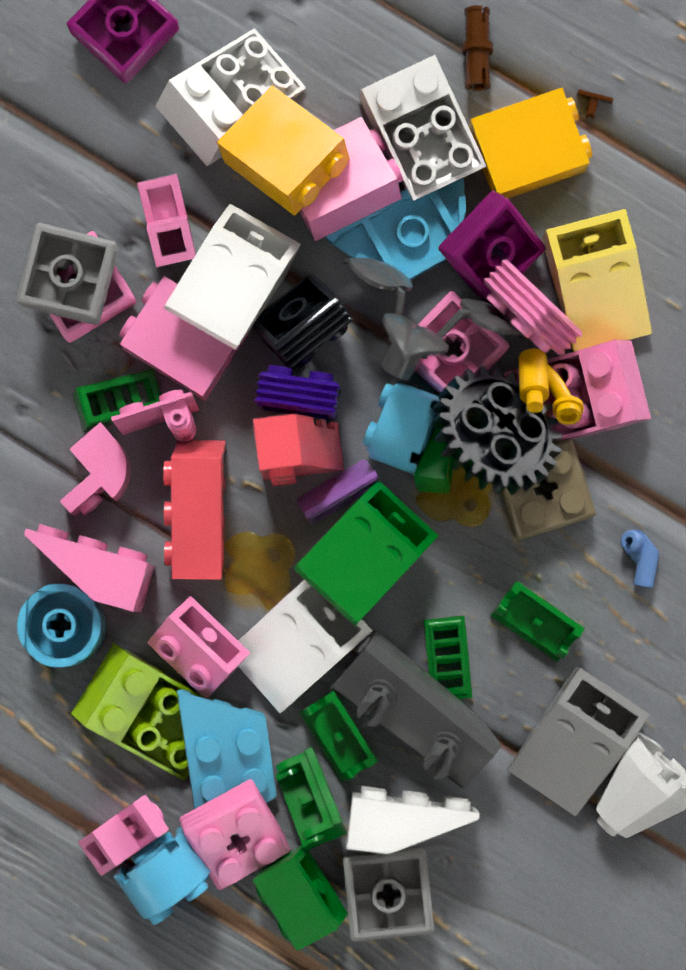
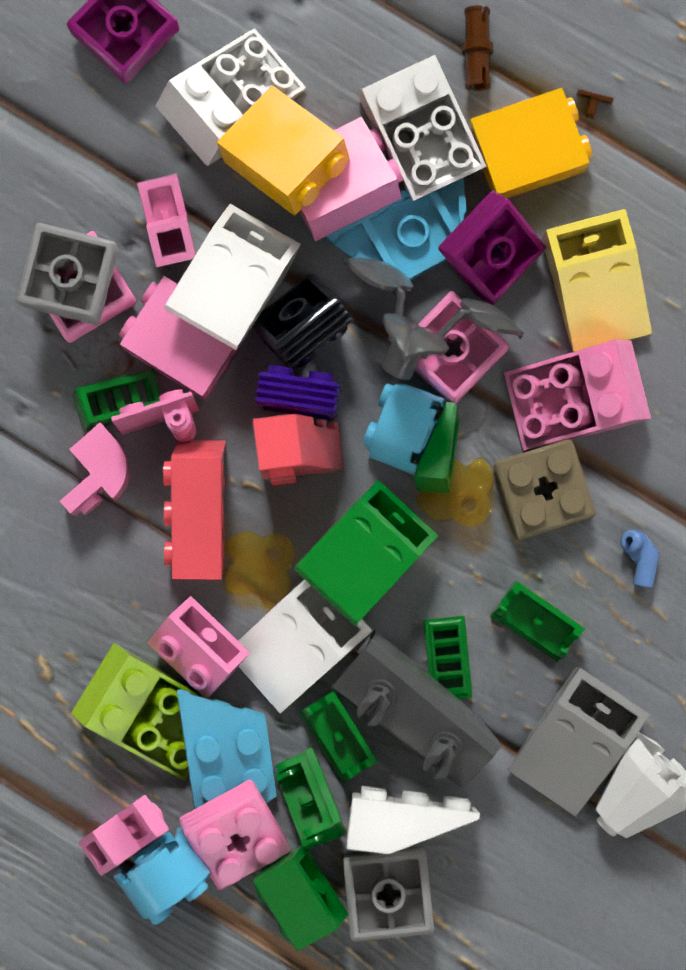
medium azure brick [17,584,106,667] -> none
bright pink slope [24,524,155,613] -> none
medium lavender slope [297,460,379,525] -> none
black gear [431,366,562,495] -> none
bright pink brick [484,260,582,355] -> none
yellow plant [518,349,584,425] -> none

